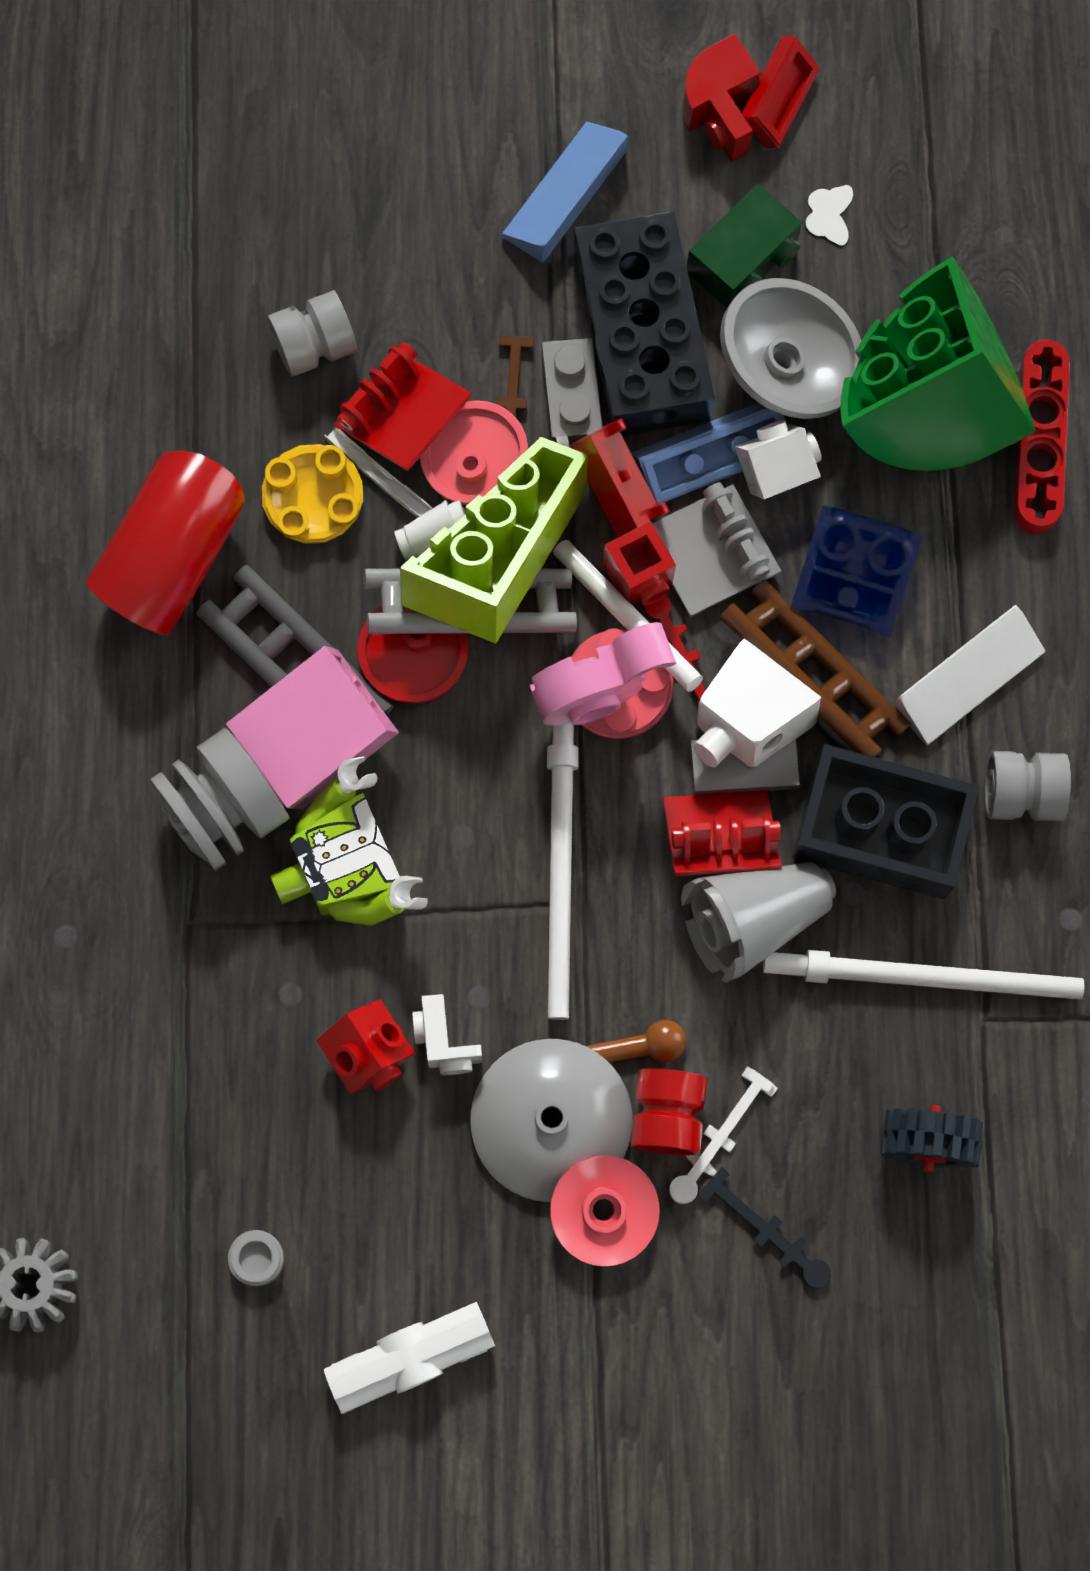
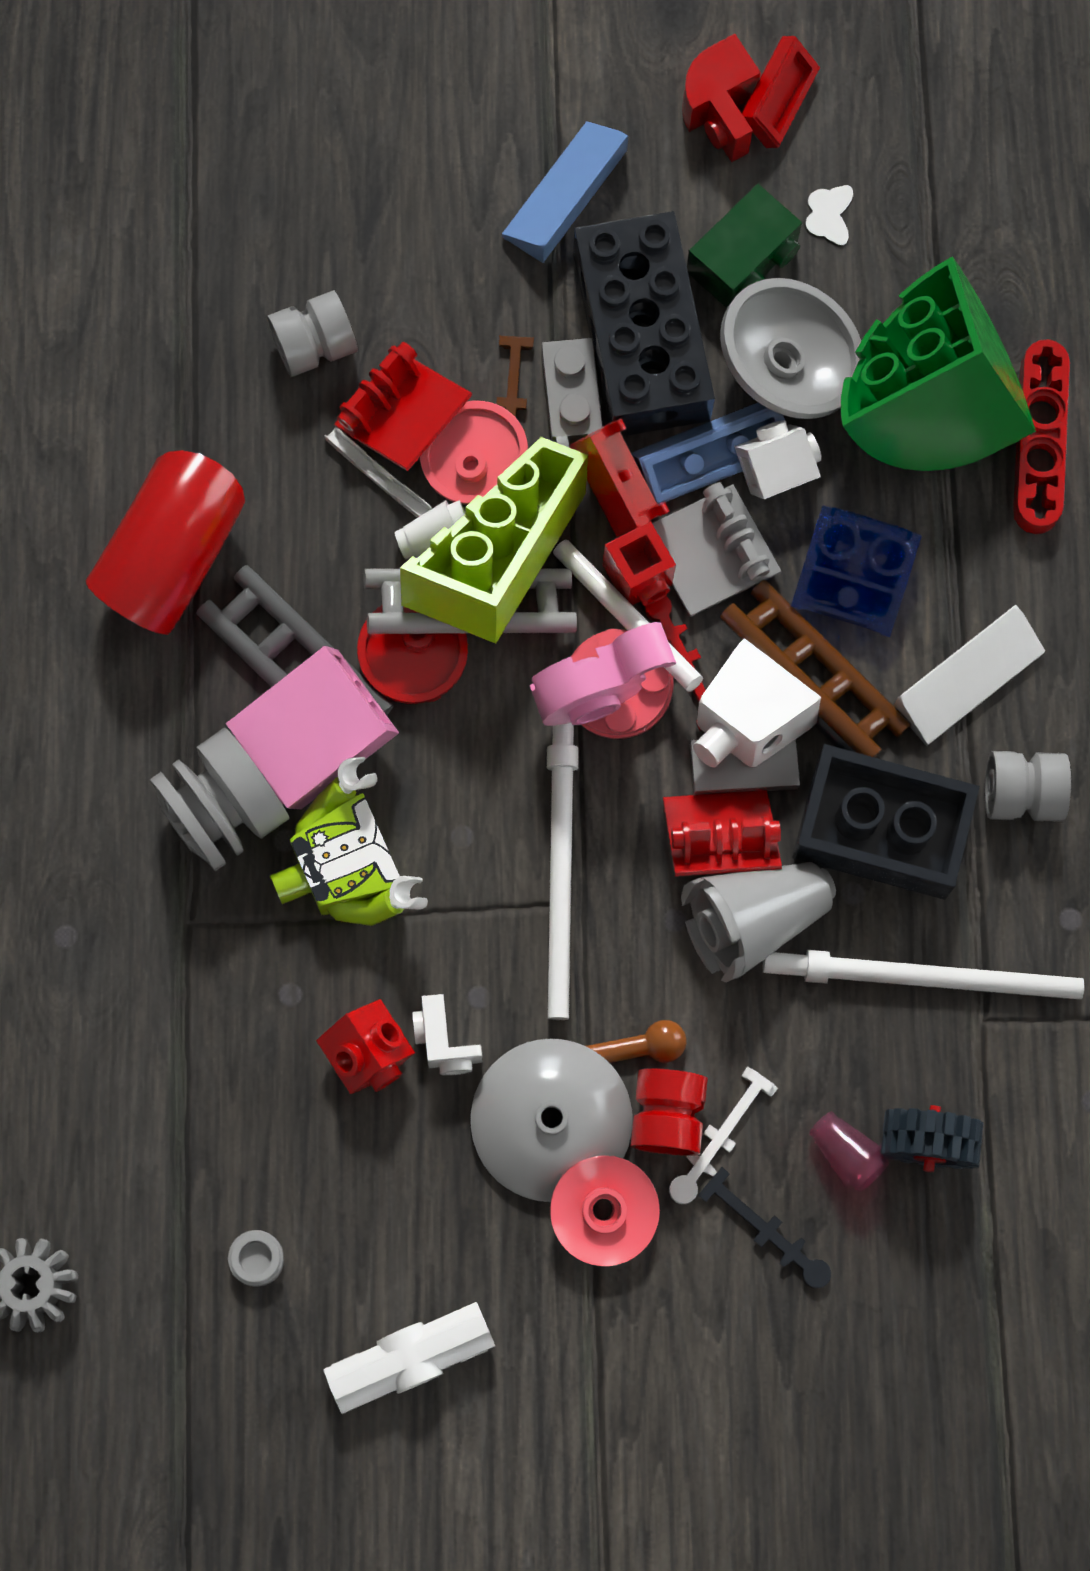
yellow dish [262,444,363,544] -> none
none -> clear pink cone [809,1111,890,1193]

